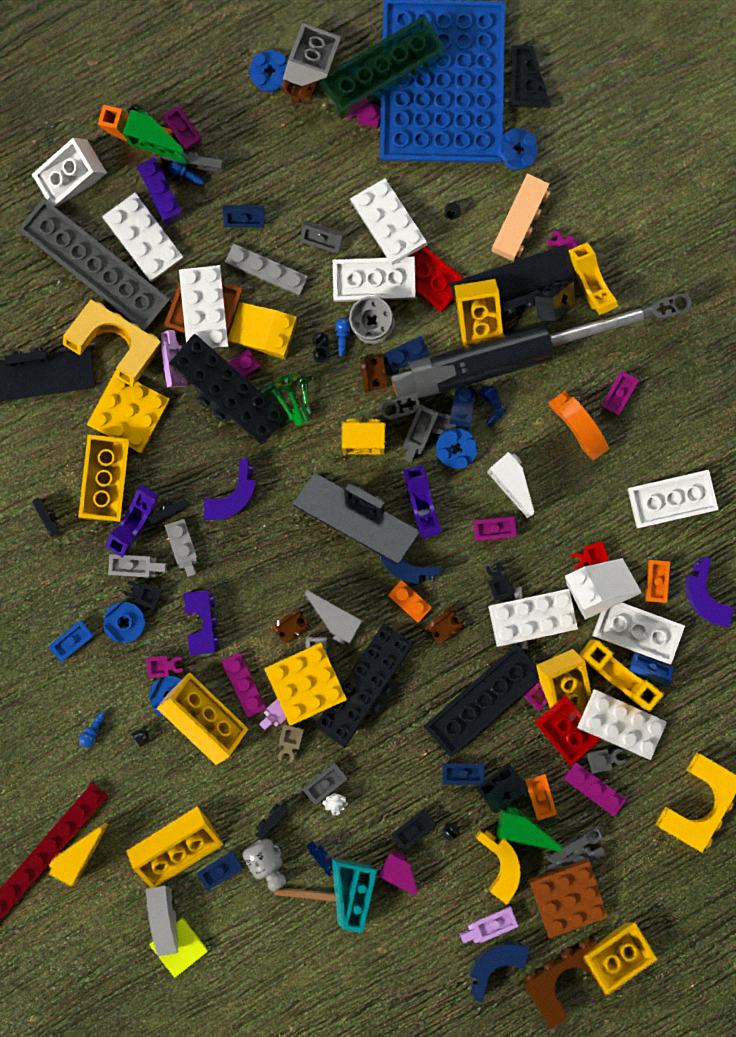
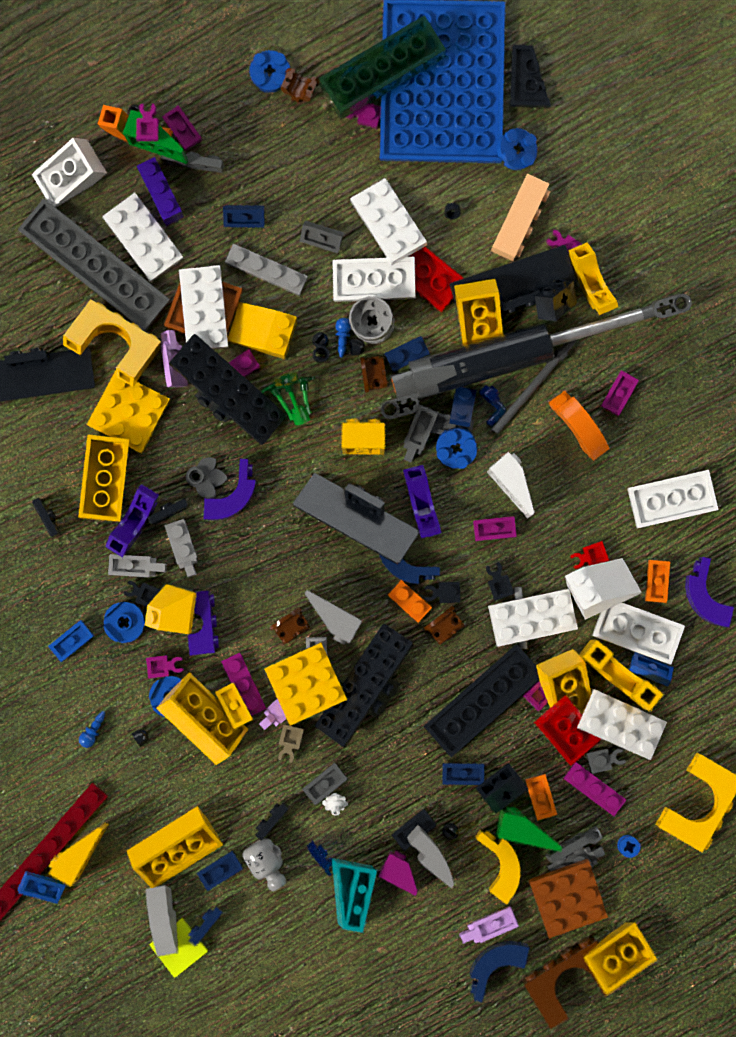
blue bar [168,161,204,184] -> none
medium nougat bar [274,887,336,901] -> none
light grey slope [283,23,341,86] -> none
none -> blue plate [17,871,66,904]
none -> magenta plate [136,104,159,141]
none -> yellow slope [145,584,197,634]
none -> dark grey plate [186,457,227,499]
none -> dark blue plate [188,907,223,947]
none -> yellow plate [215,683,253,729]
none -> black hinge [350,339,365,356]
none -> light grey slope [407,825,454,888]
none -> black plate [424,582,460,603]
none -> dark grey bar [492,340,577,434]
none -> blue wheel [617,835,640,858]

